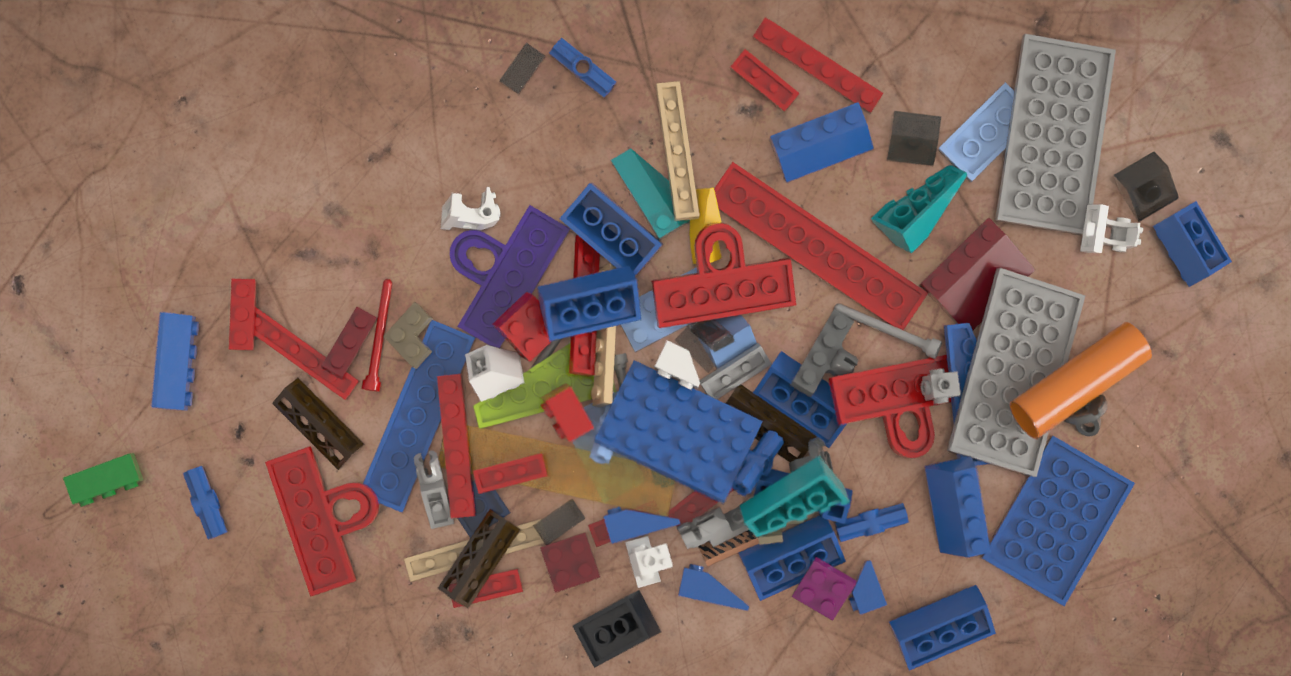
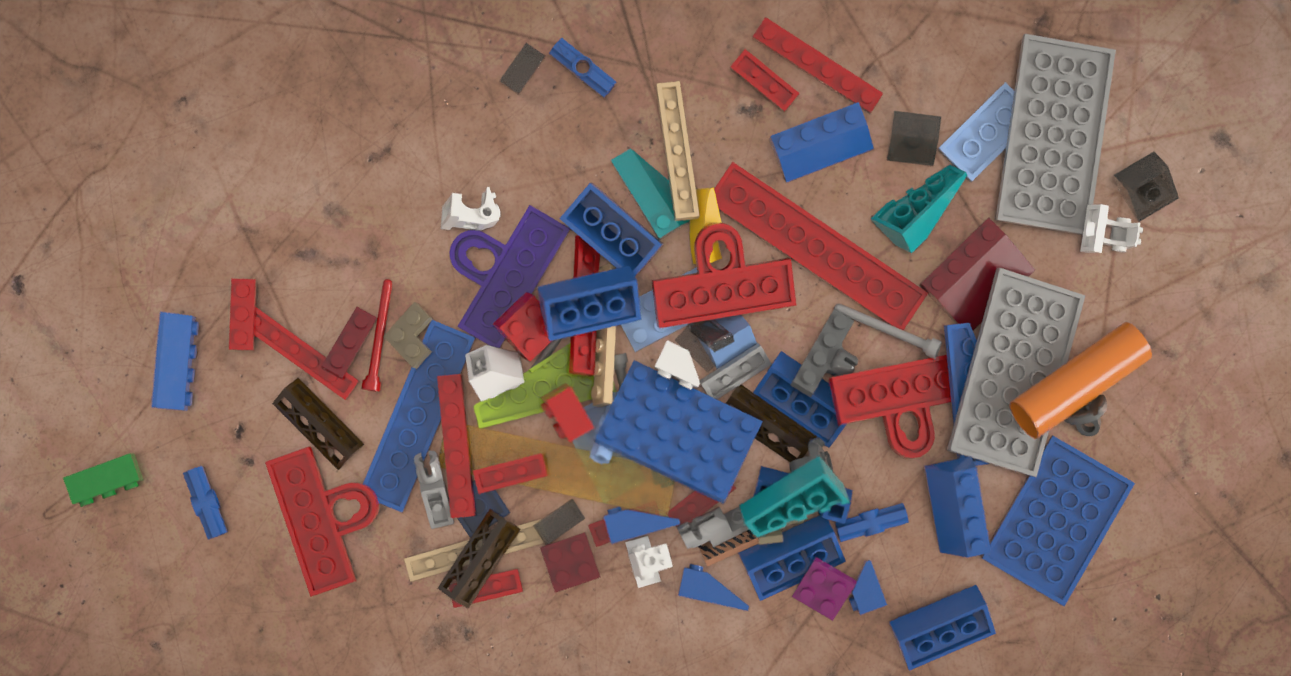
black slope [573,590,661,668] -> none
blue piece [732,430,784,496] -> none
light grey brick [921,369,960,404] -> none
blue slope [1153,201,1232,287] -> none

